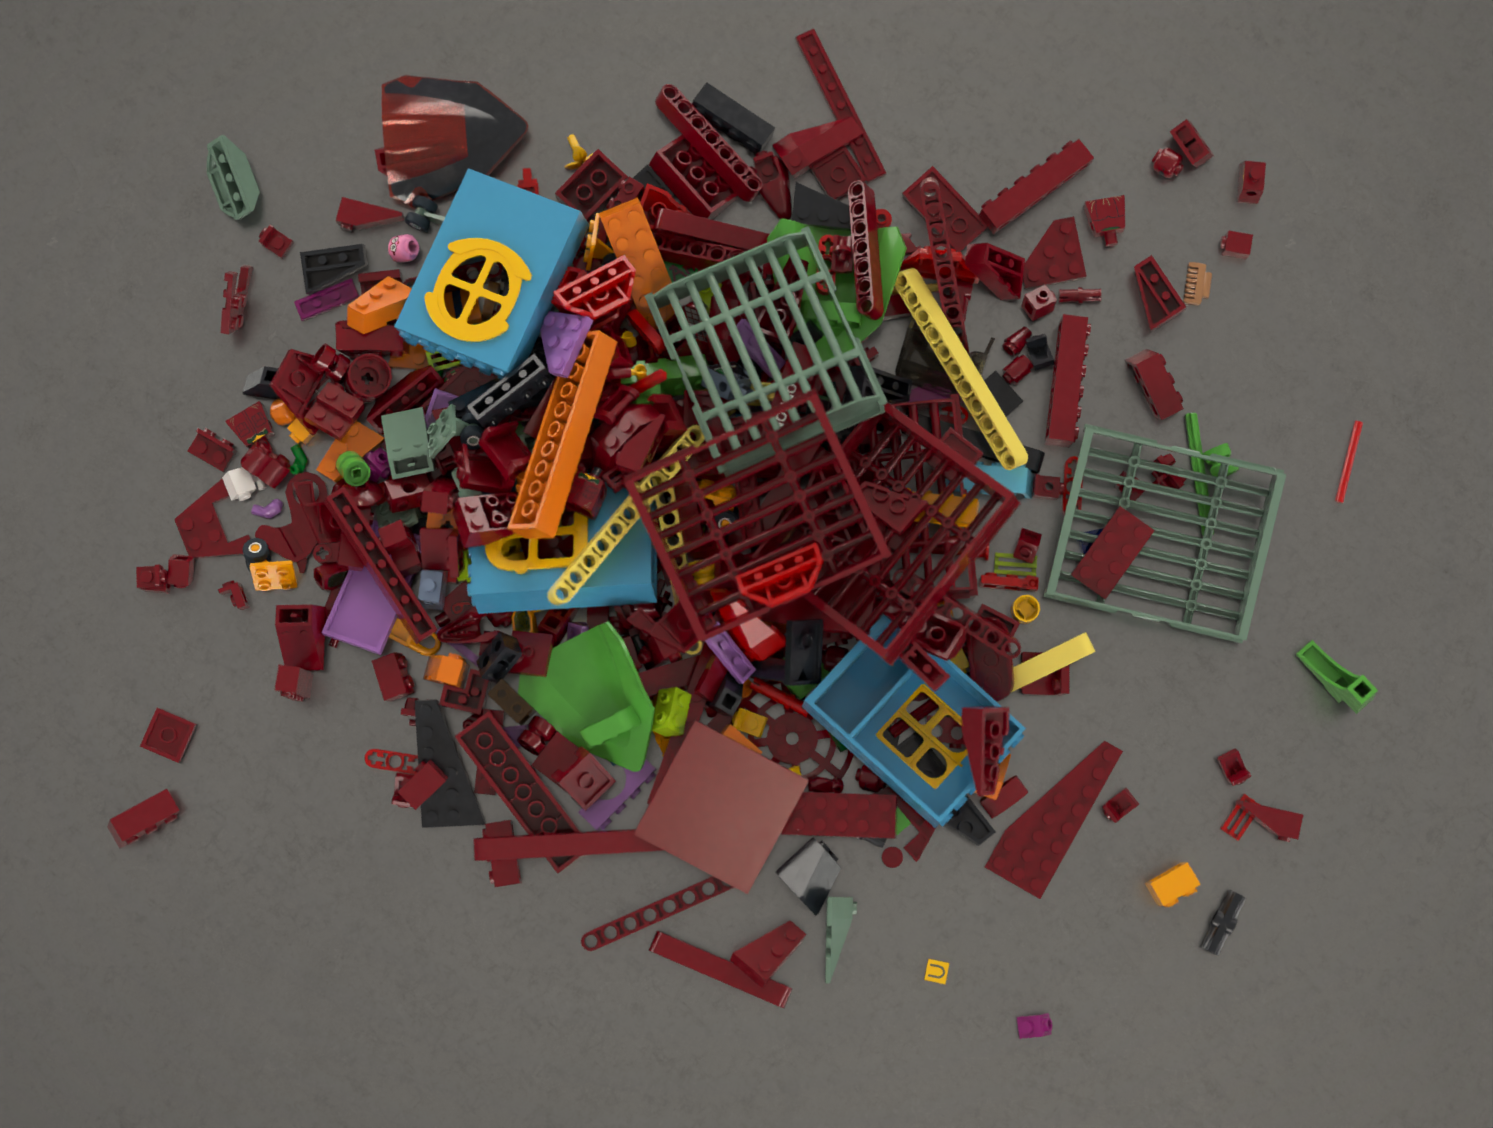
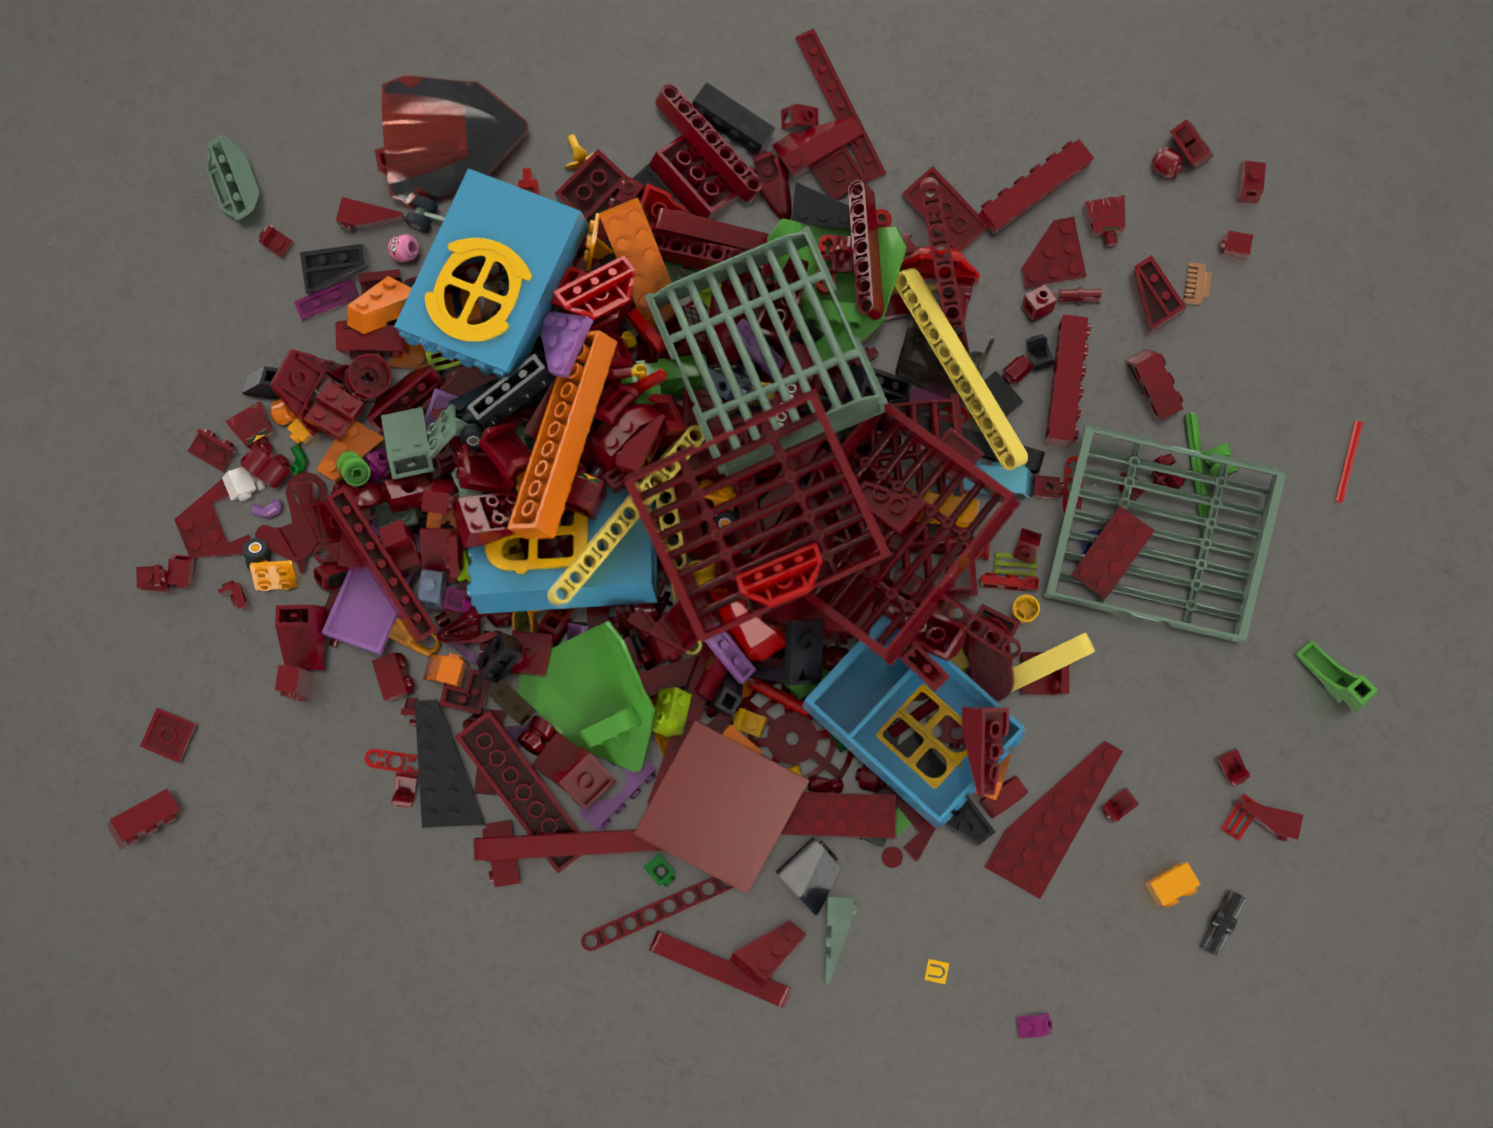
dark red wing [220,265,253,335] -> none
dark red wheel [310,343,351,382] -> none
dark red brick [398,759,448,810] -> none
dark red wedge [965,243,1025,300] -> none
dark red cone [1002,326,1032,357] -> none
none -> magenta plate [442,587,473,613]
none -> green brick [643,853,676,887]
none -> dark red bracket [781,104,819,130]

